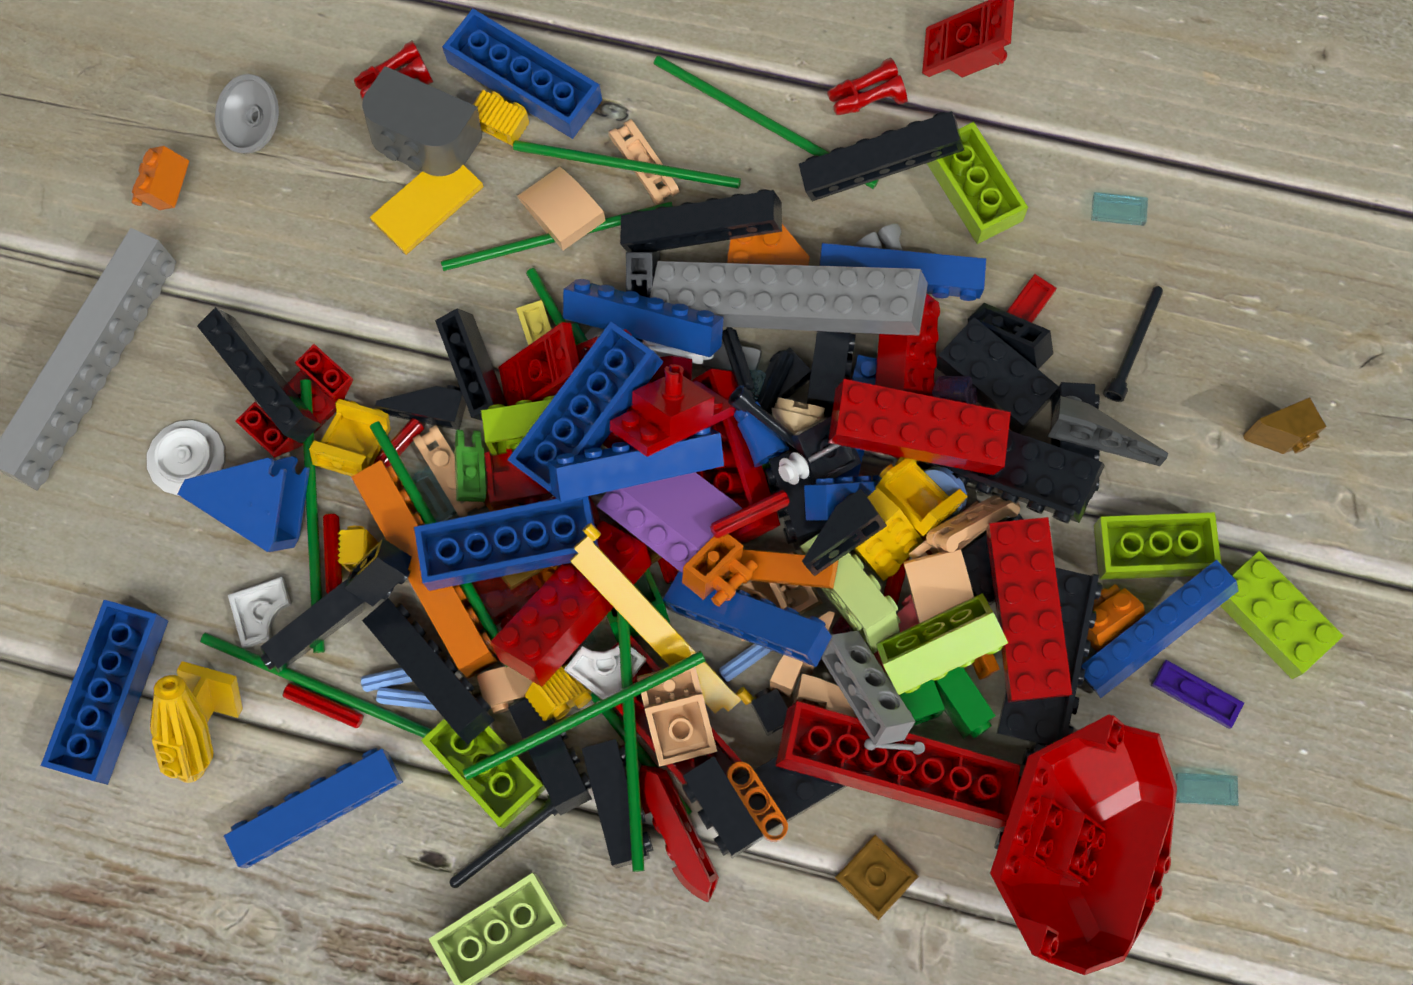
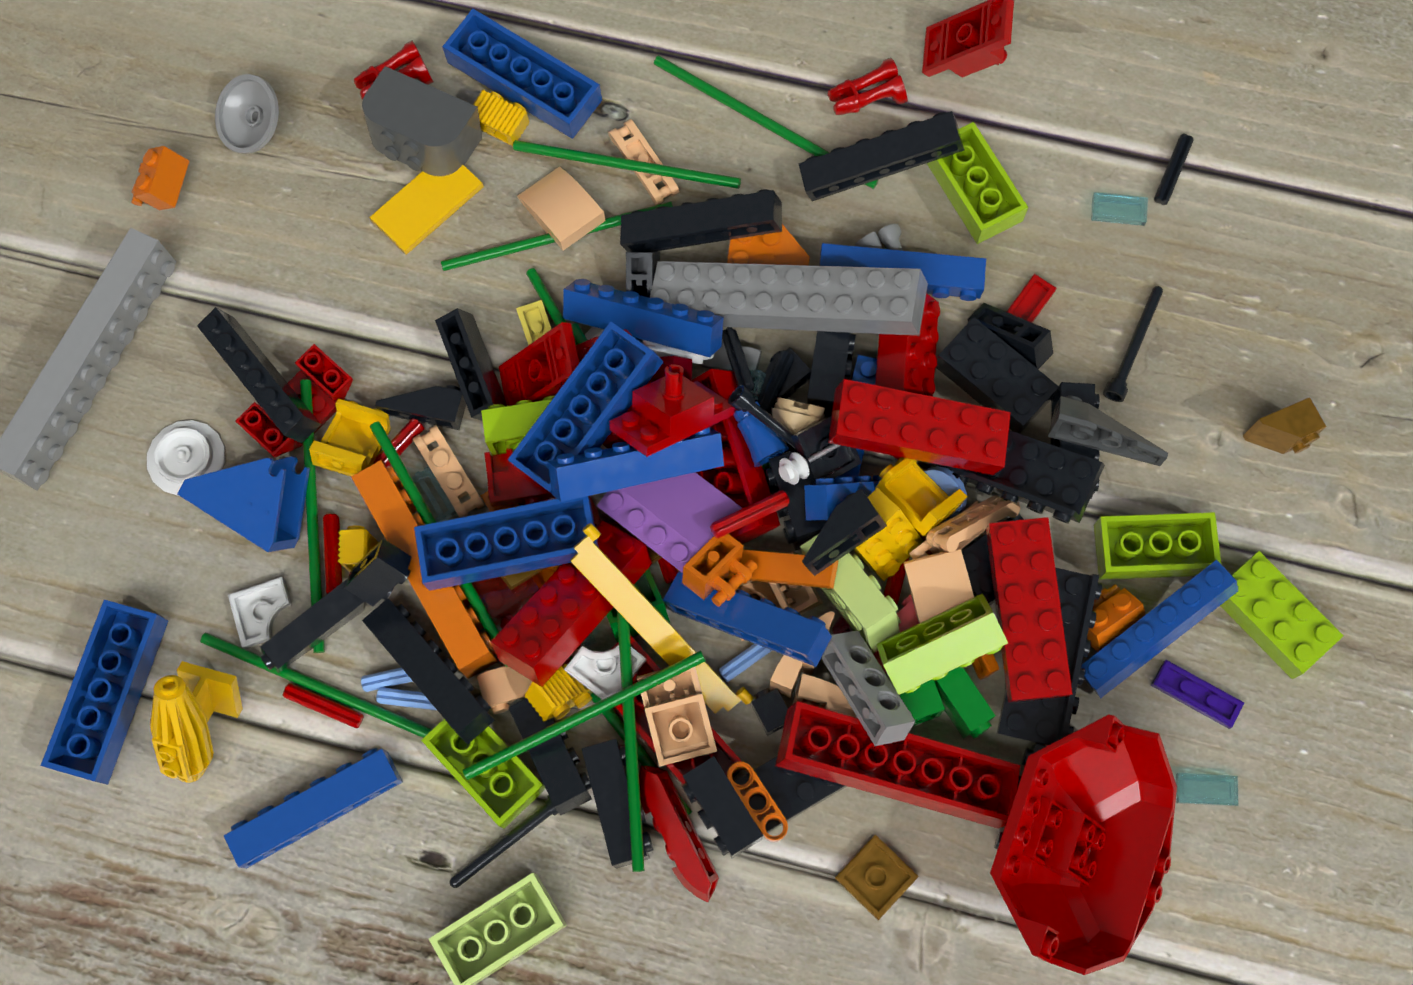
bright green hinge [454,430,486,502] -> none
light grey hinge [864,738,925,755] -> none
clear purple brick [932,376,977,405] -> none
none -> black axle [1154,134,1194,205]

